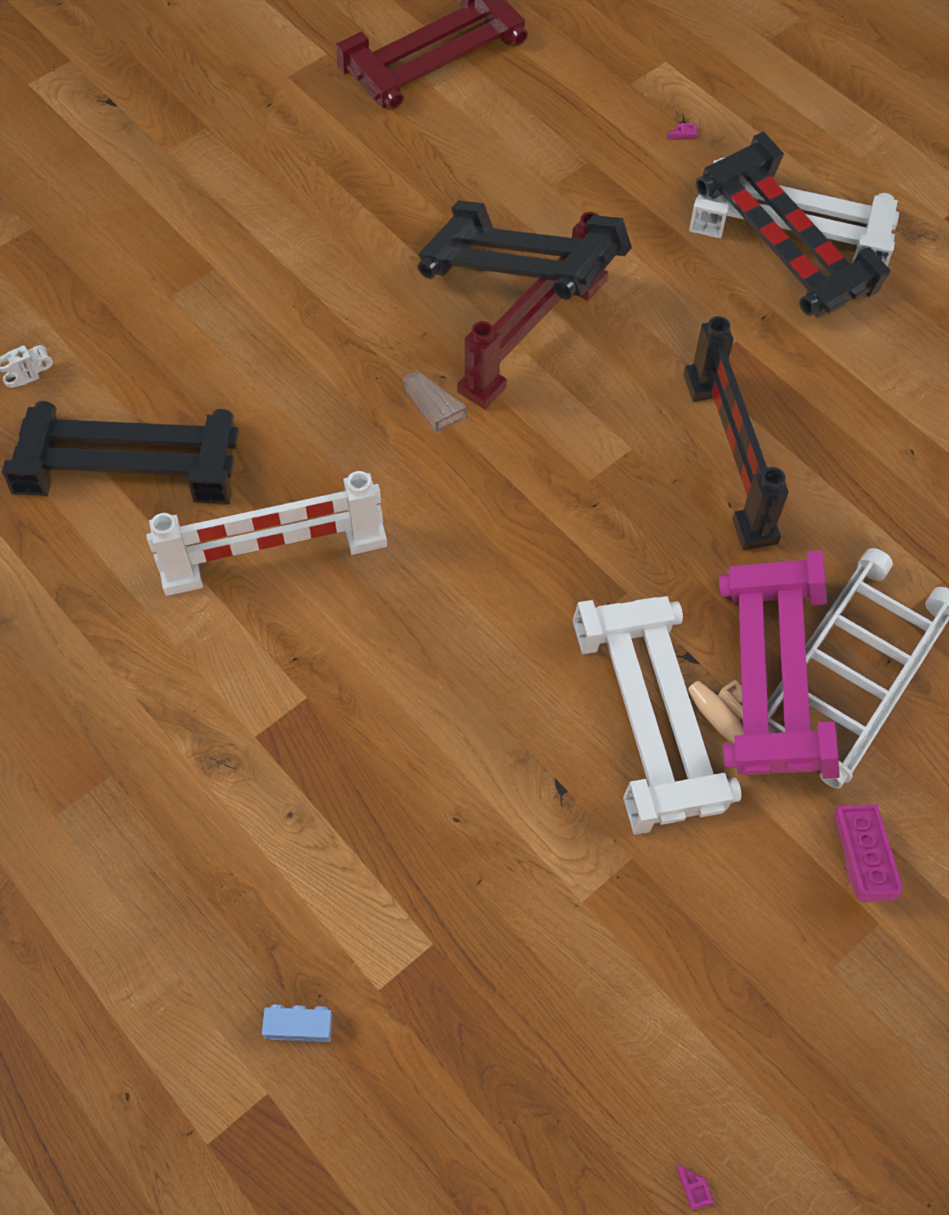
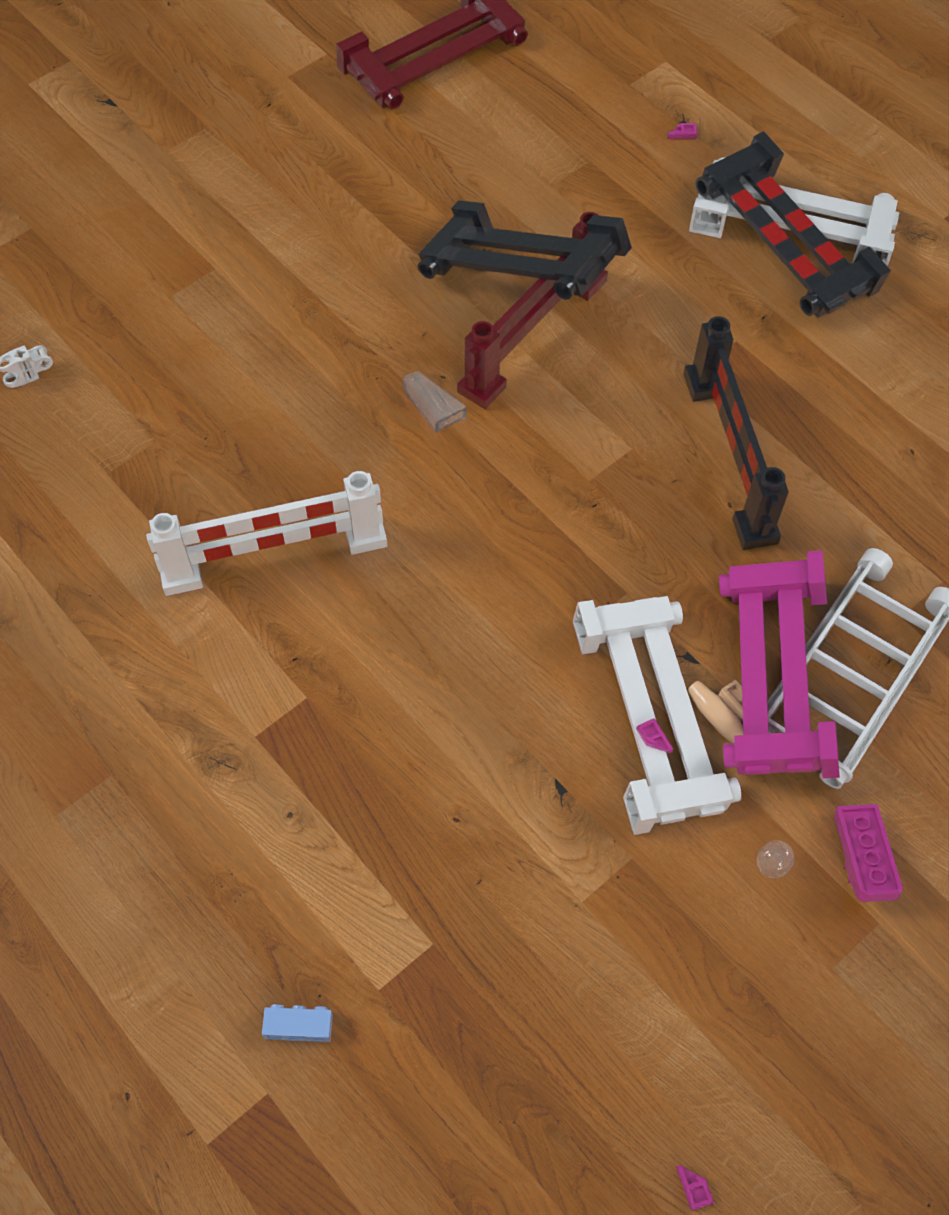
black fence [2,401,239,504] -> none
none -> dark pink tile [636,718,673,753]
none -> clear helmet [757,840,795,879]

